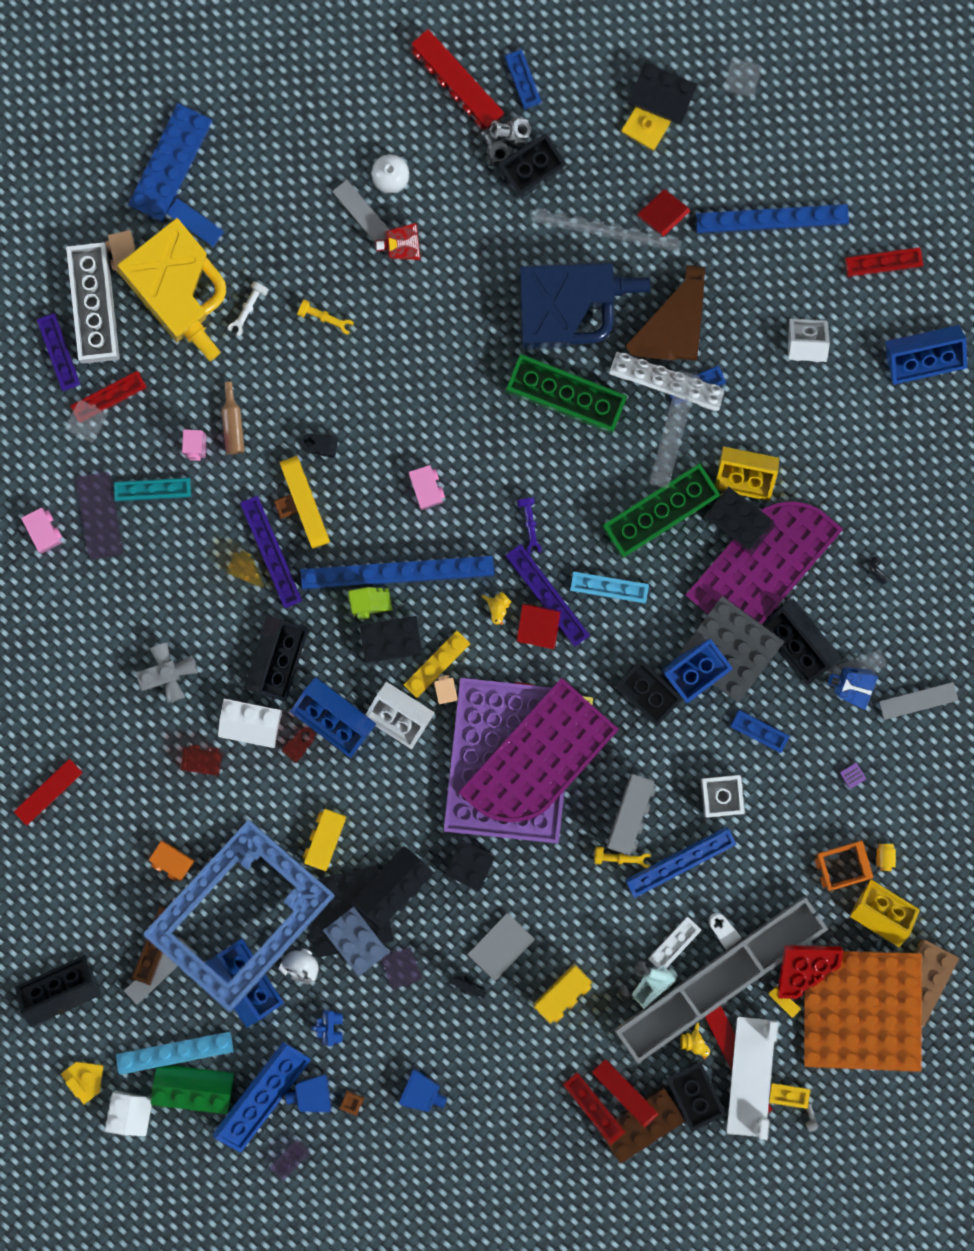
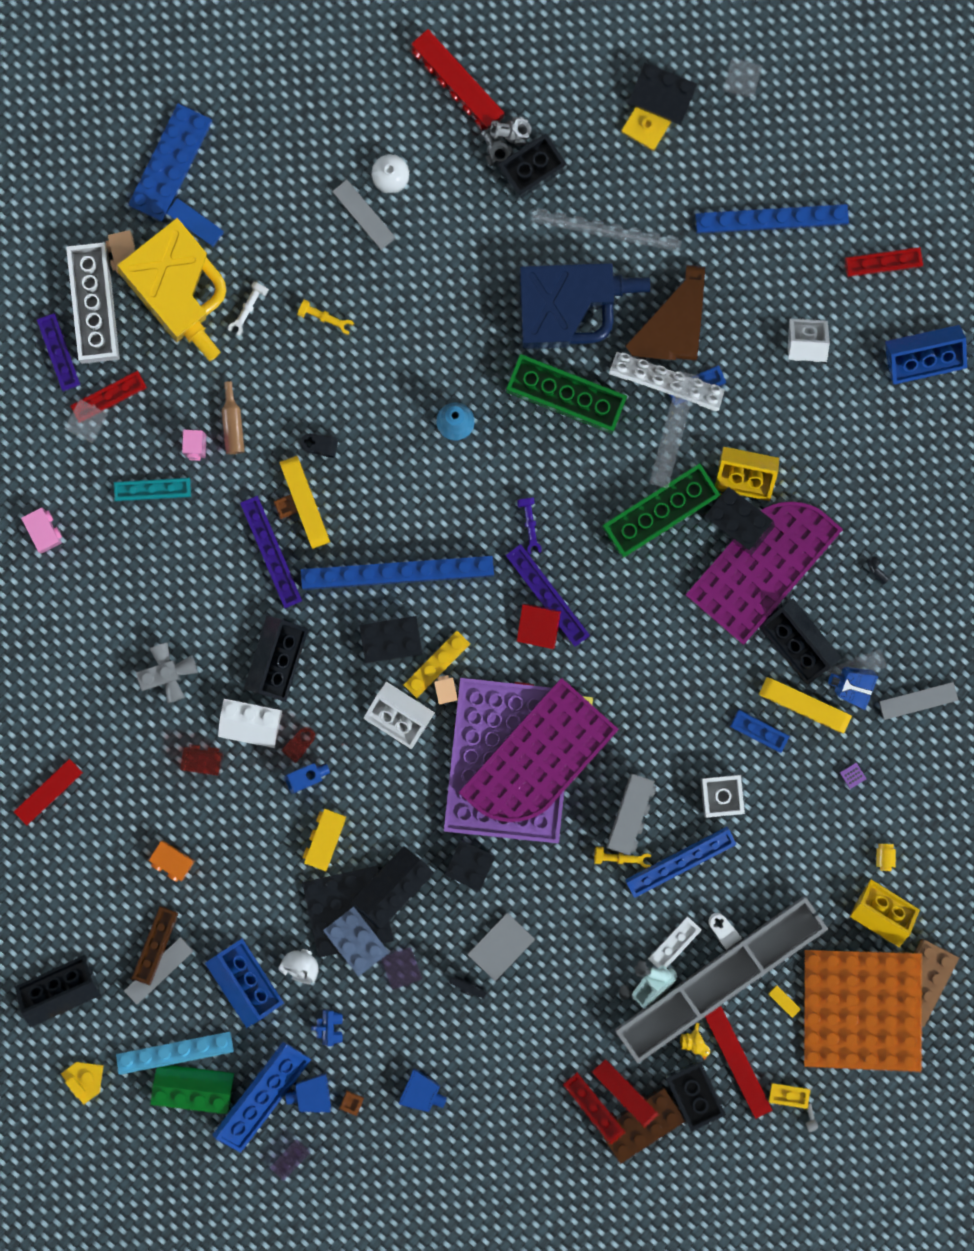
clear purple piece [76,472,123,559] -> none
white slope [105,1090,152,1136] -> none
medium blue plate [143,820,335,1013] -> none
clear yellow slope [226,550,265,588] -> none
blue slope [290,677,376,758] -> none
lime wedge [348,588,393,620] -> none
red torso [375,223,421,260] -> none
bright pink brick [409,465,445,510] -> none
yellow animal [481,591,512,625] -> none
blue tile [504,49,542,109] -> none
yellow brick [533,963,592,1024] -> none
medium azure plate [570,572,649,604] -> none
black brick [614,659,683,727] -> none
red tile [637,189,690,237] -> none
blue slope [661,638,733,703] -> none
dark grey plate [677,596,784,703] -> none
white bracket [727,1017,778,1140] -> none
red plate [777,945,844,999] -> none
orange window [814,840,874,891] -> none
none -> blue torso [284,763,330,795]
none -> dark azure cone [436,402,475,441]
none -> yellow beam [759,677,852,734]

